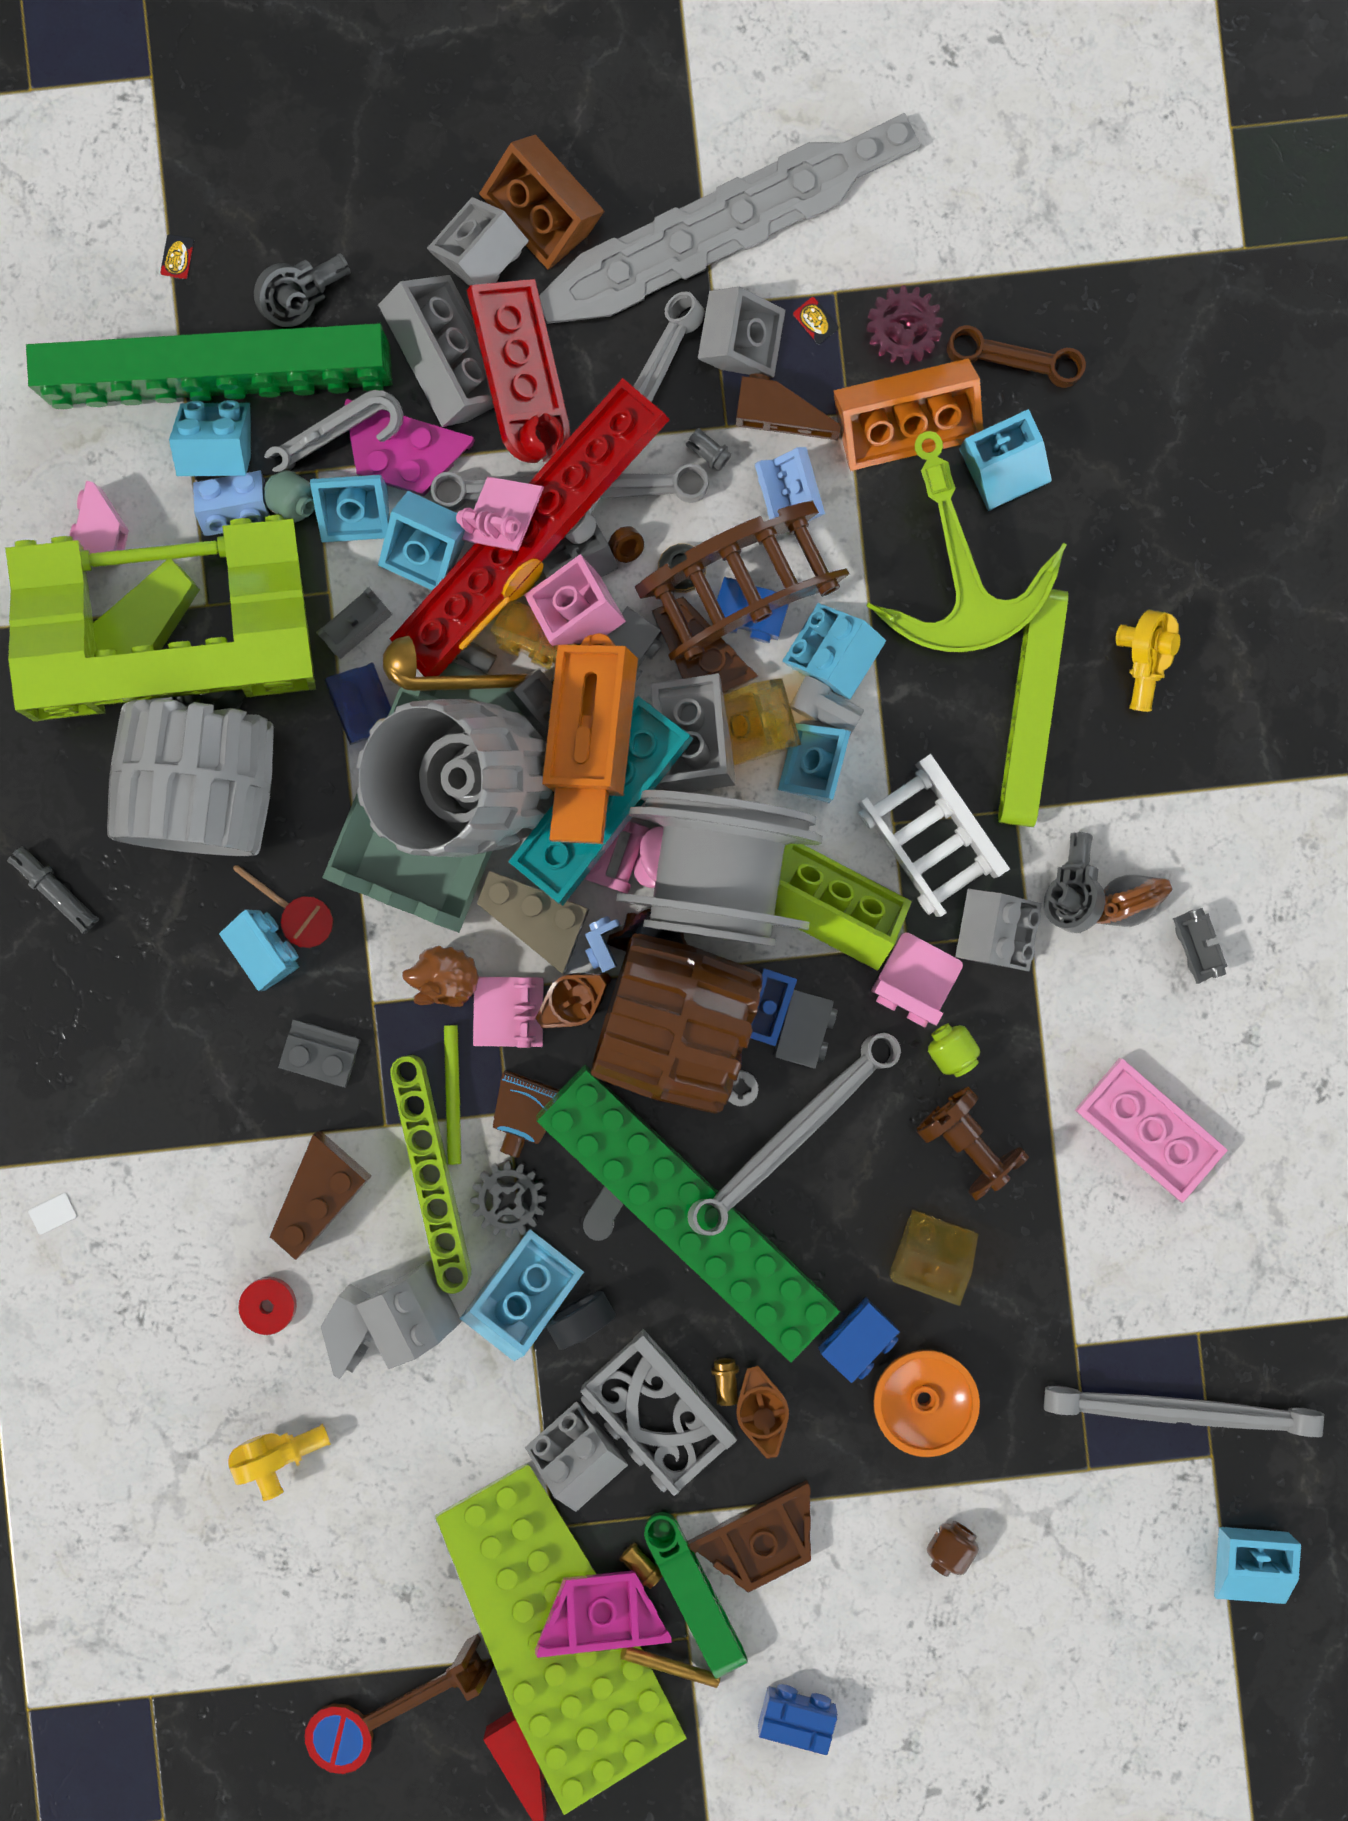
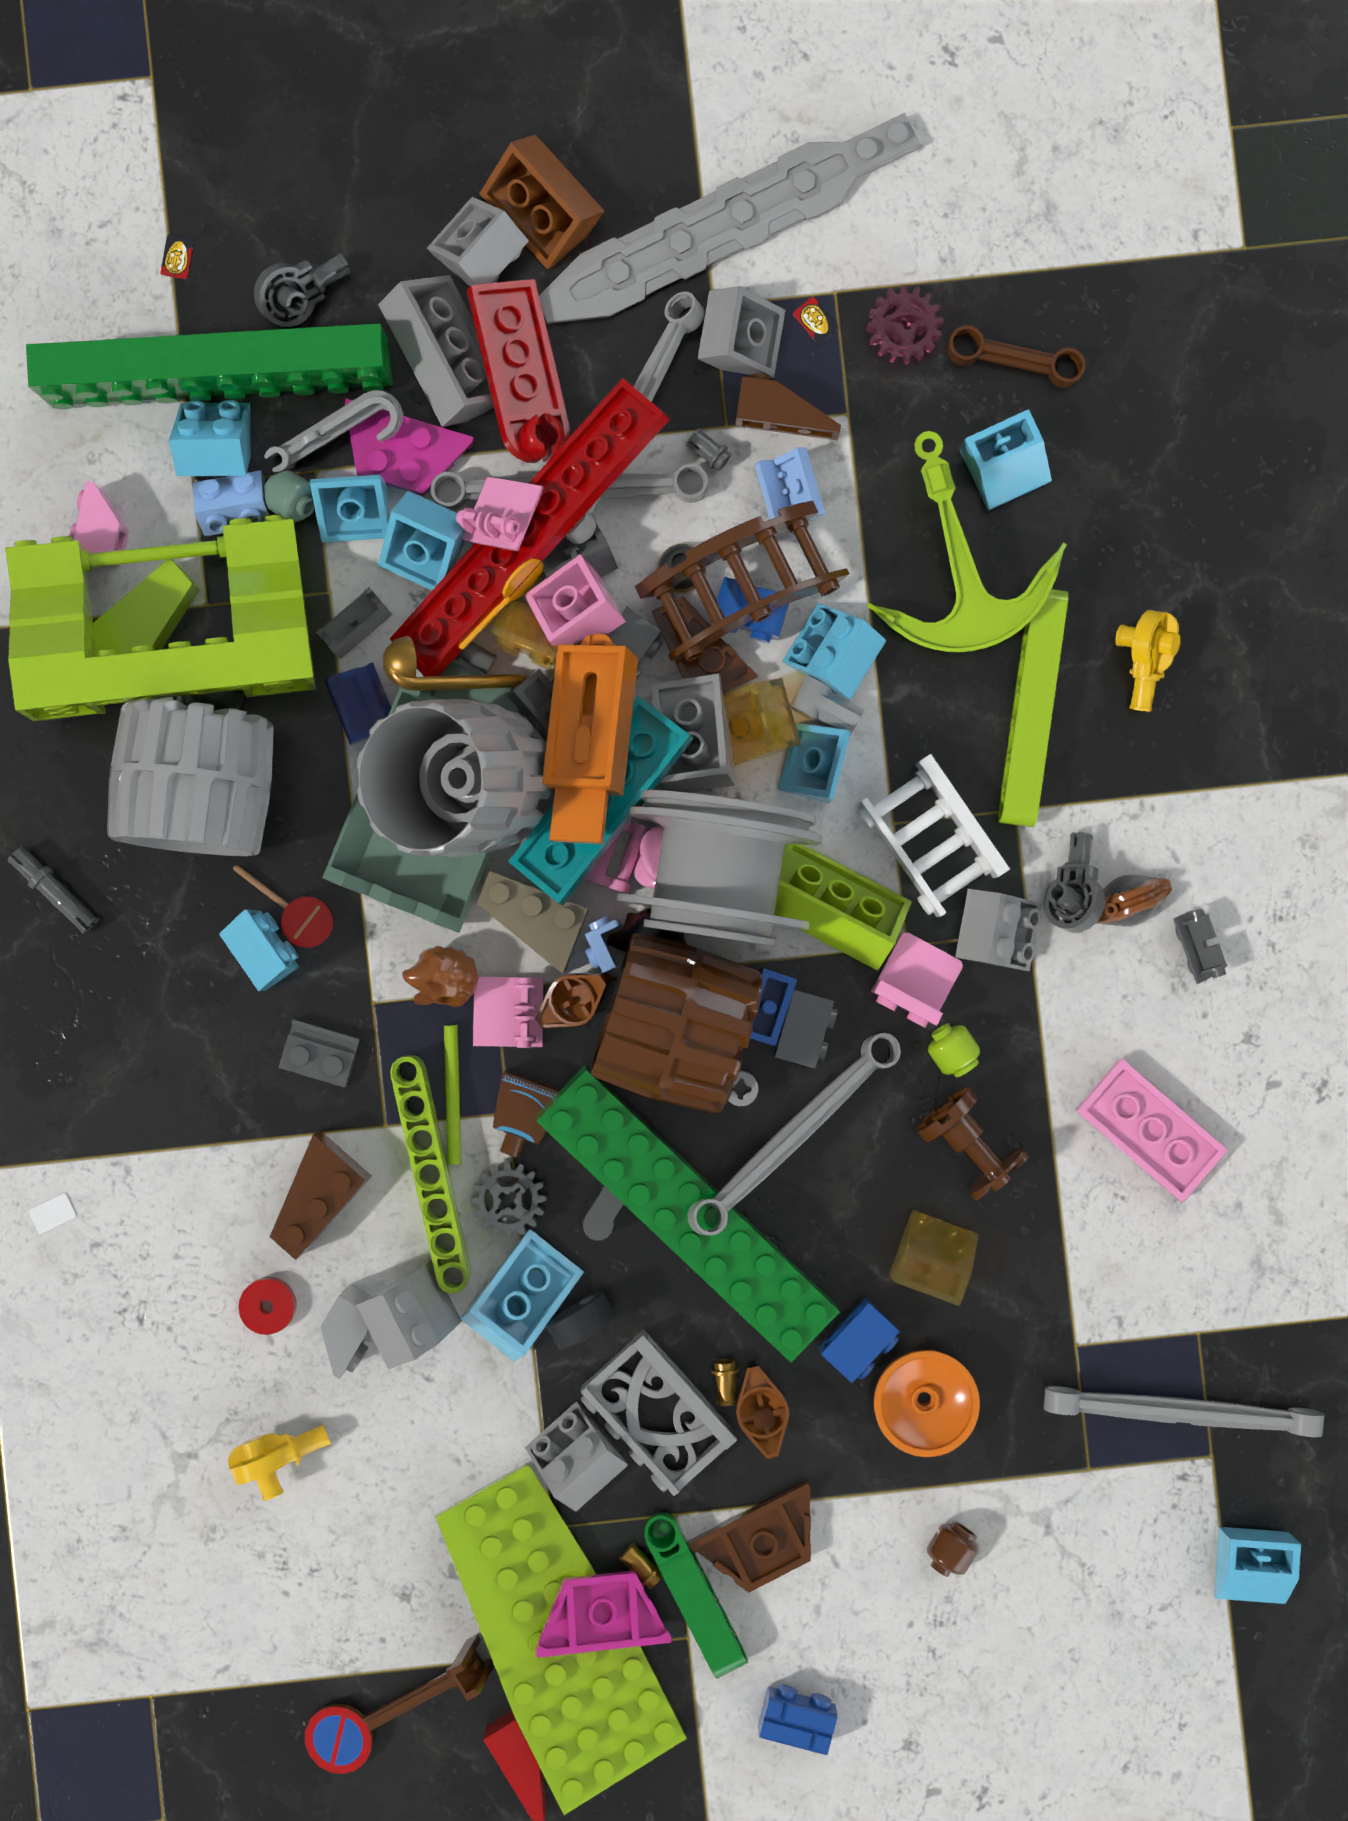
reddish brown tile [608,526,644,563] -> none
pearl gold bar [620,1647,721,1688] -> none
orange slope [834,358,983,471] -> none

